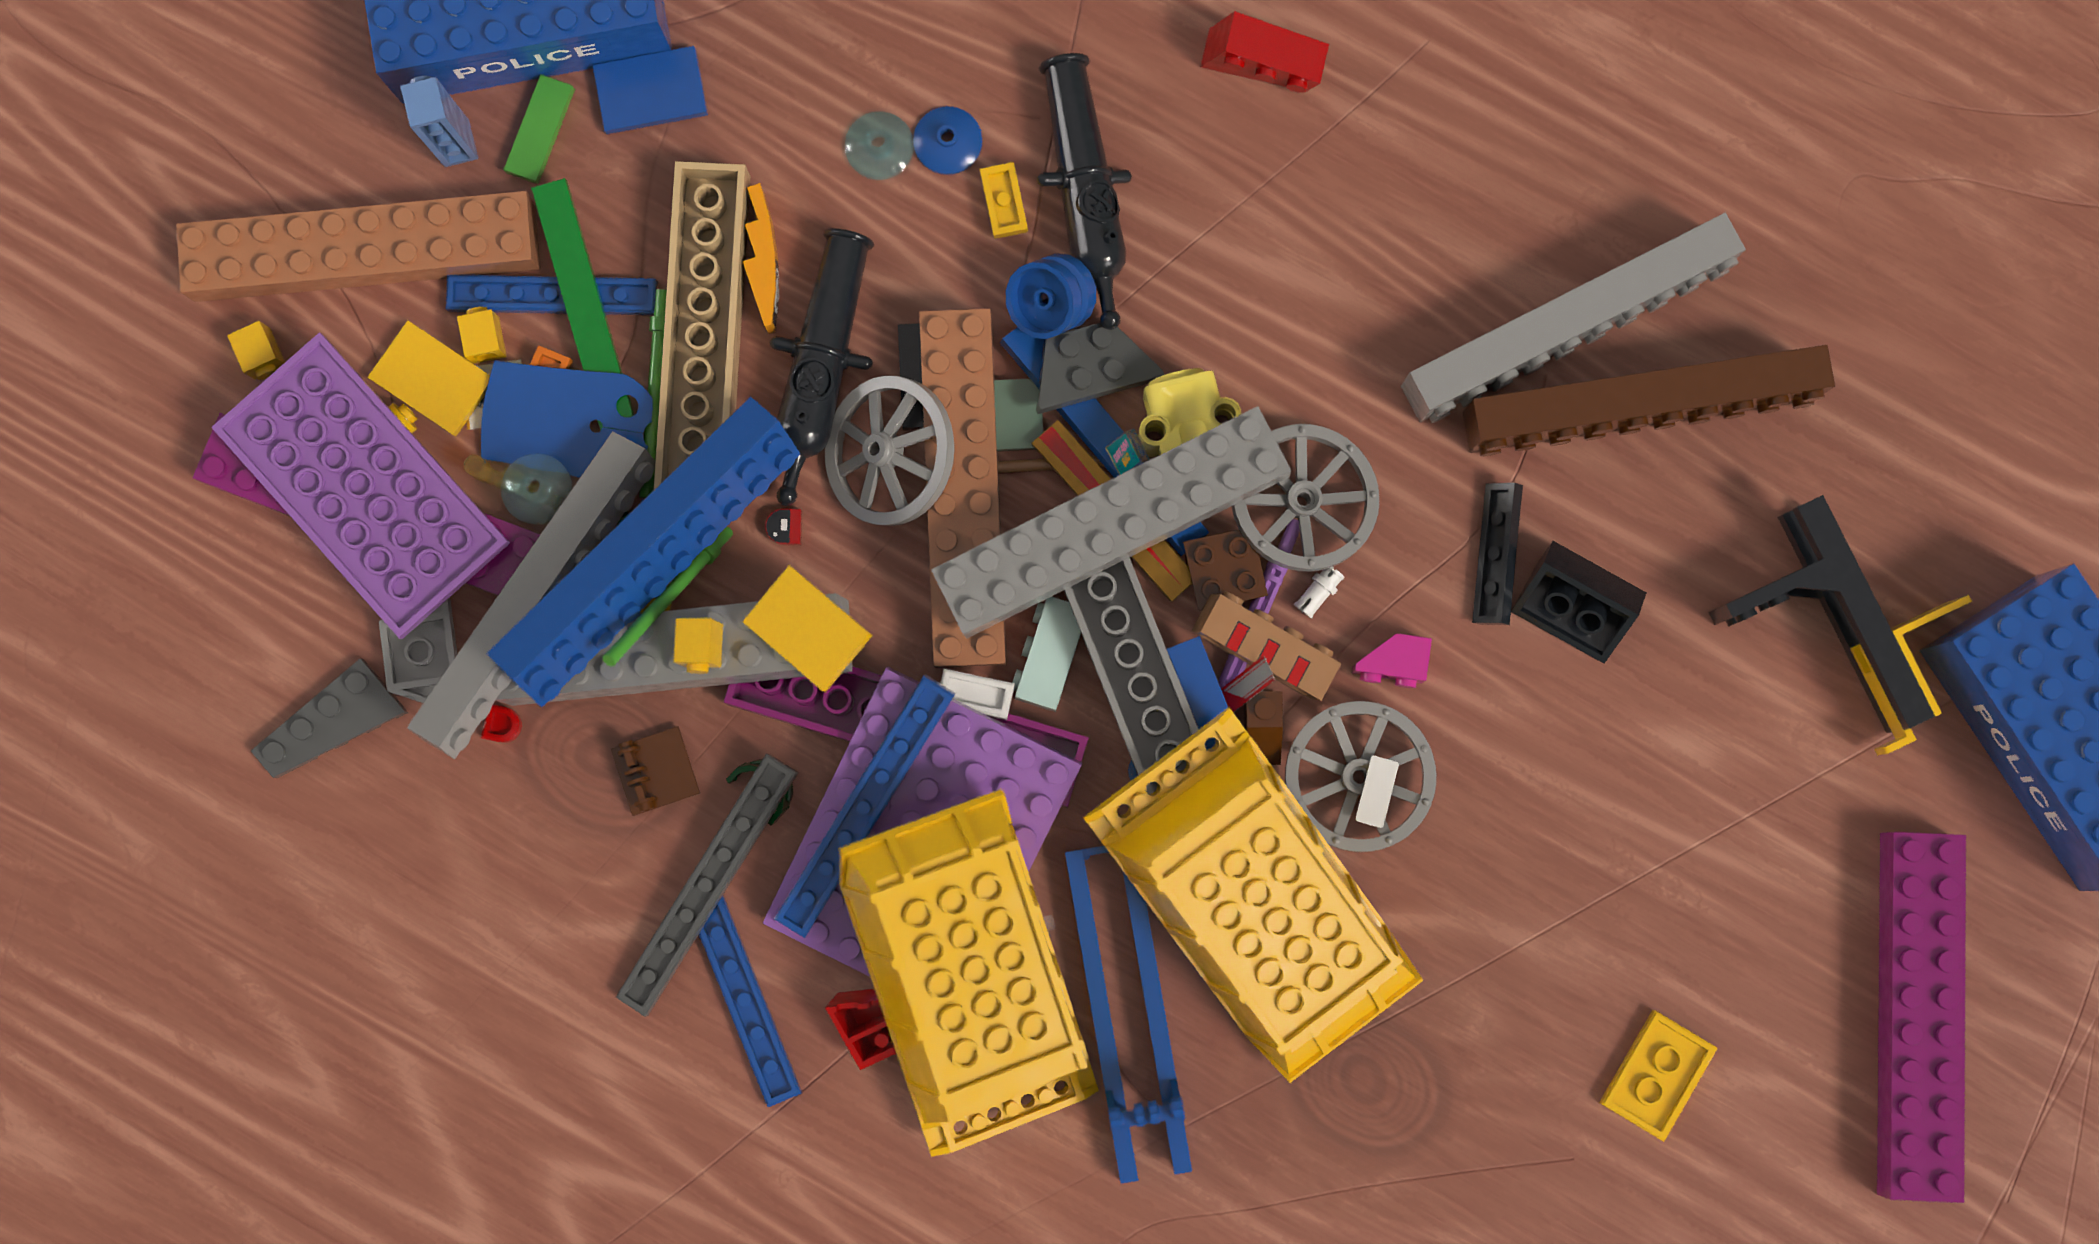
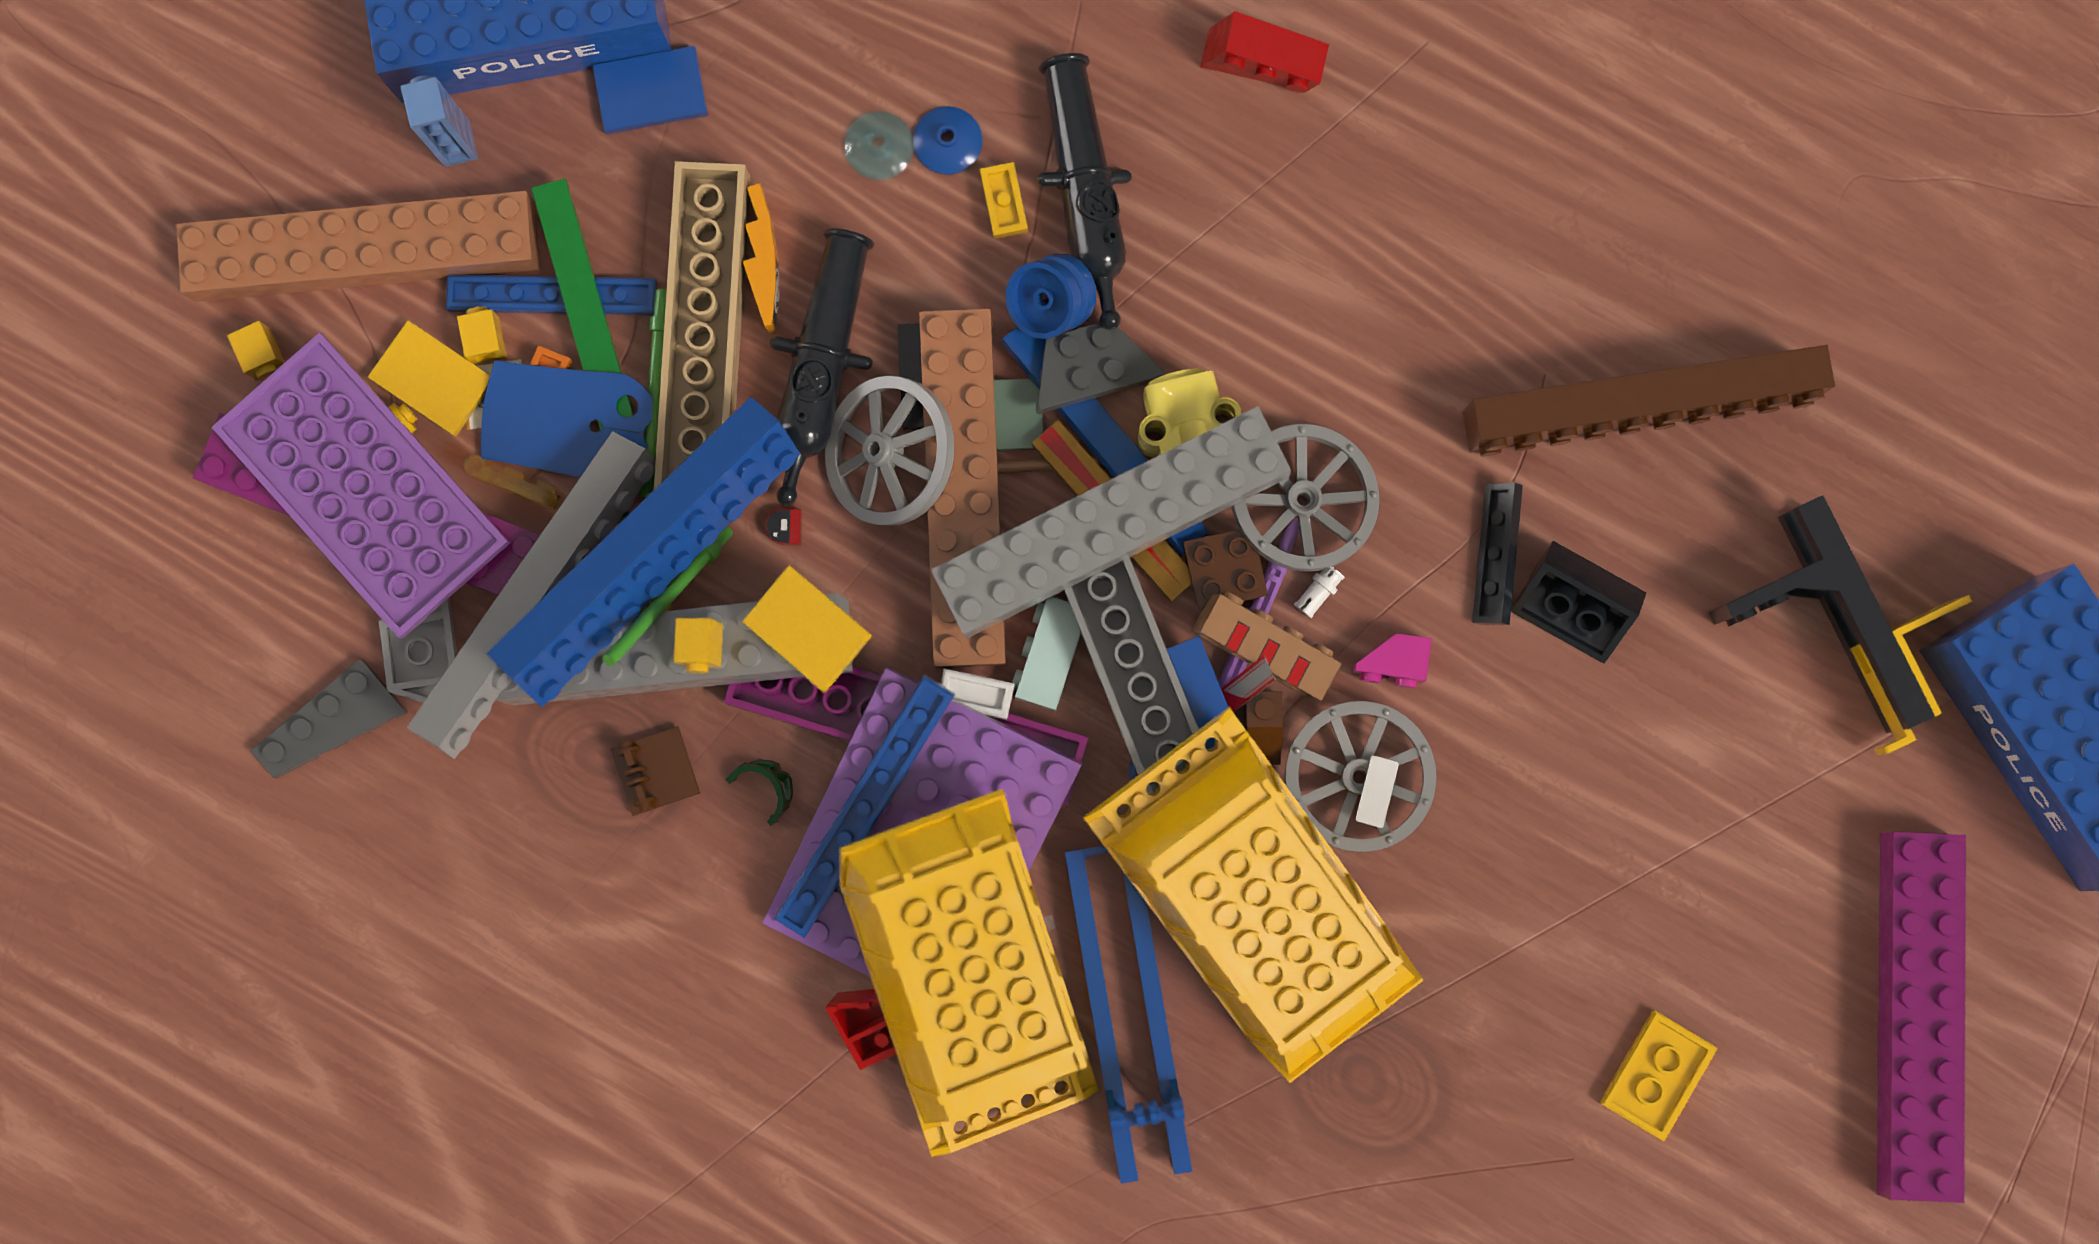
red tile [481,704,522,743] -> none
clear light blue dish [501,454,573,524] -> none
bright green tile [504,75,575,184] -> none
dark grey tile [616,754,798,1017] -> none
blue tile [699,895,803,1107] -> none
tile [1105,429,1150,475] -> none
light grey brick [1401,212,1746,423] -> none

